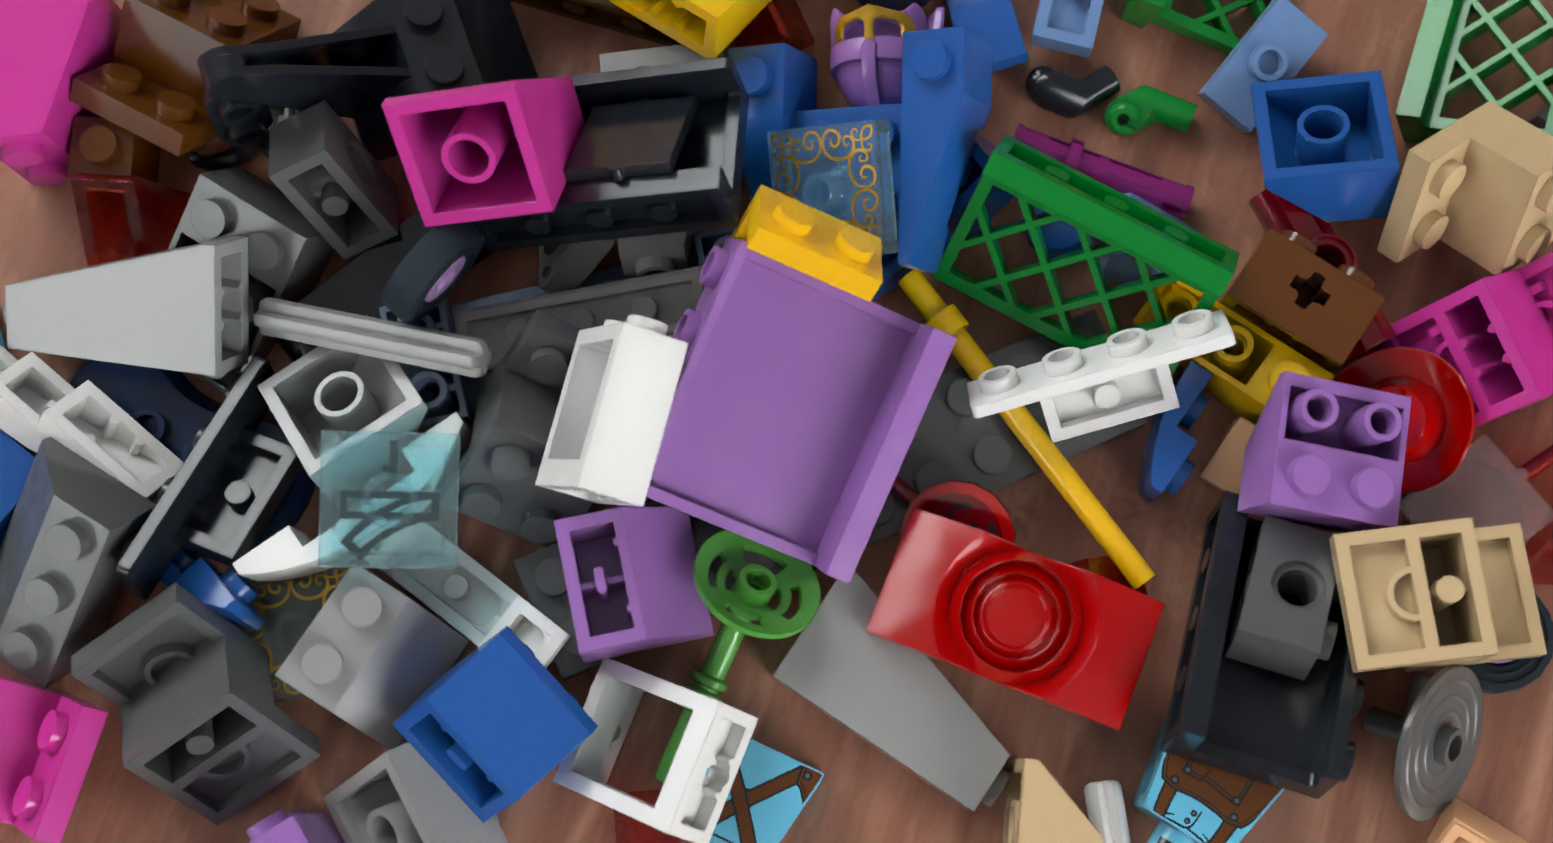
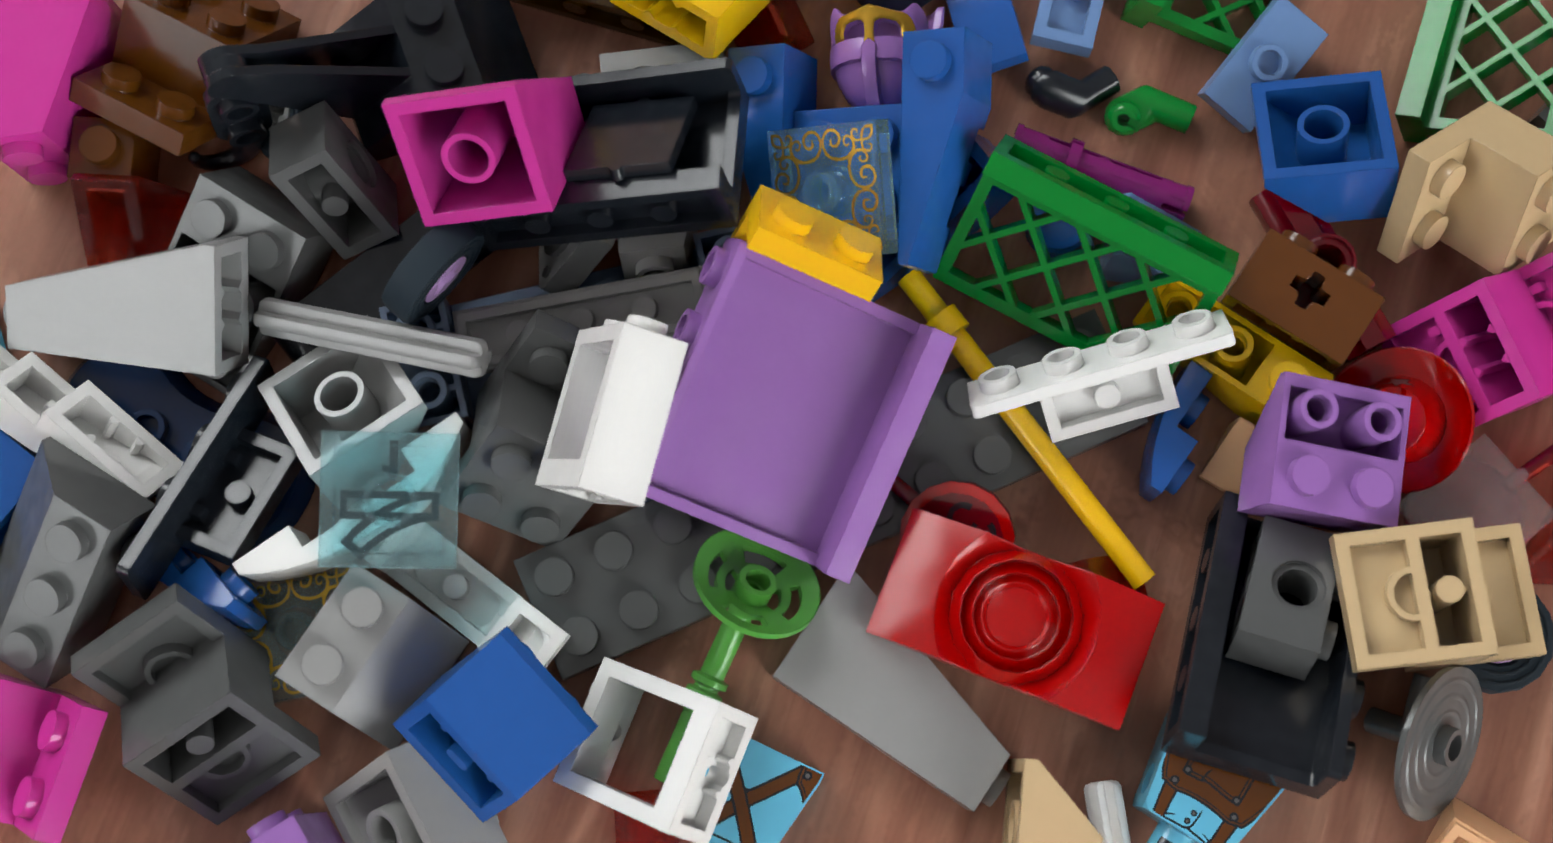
medium lavender slope [554,507,714,663] -> none

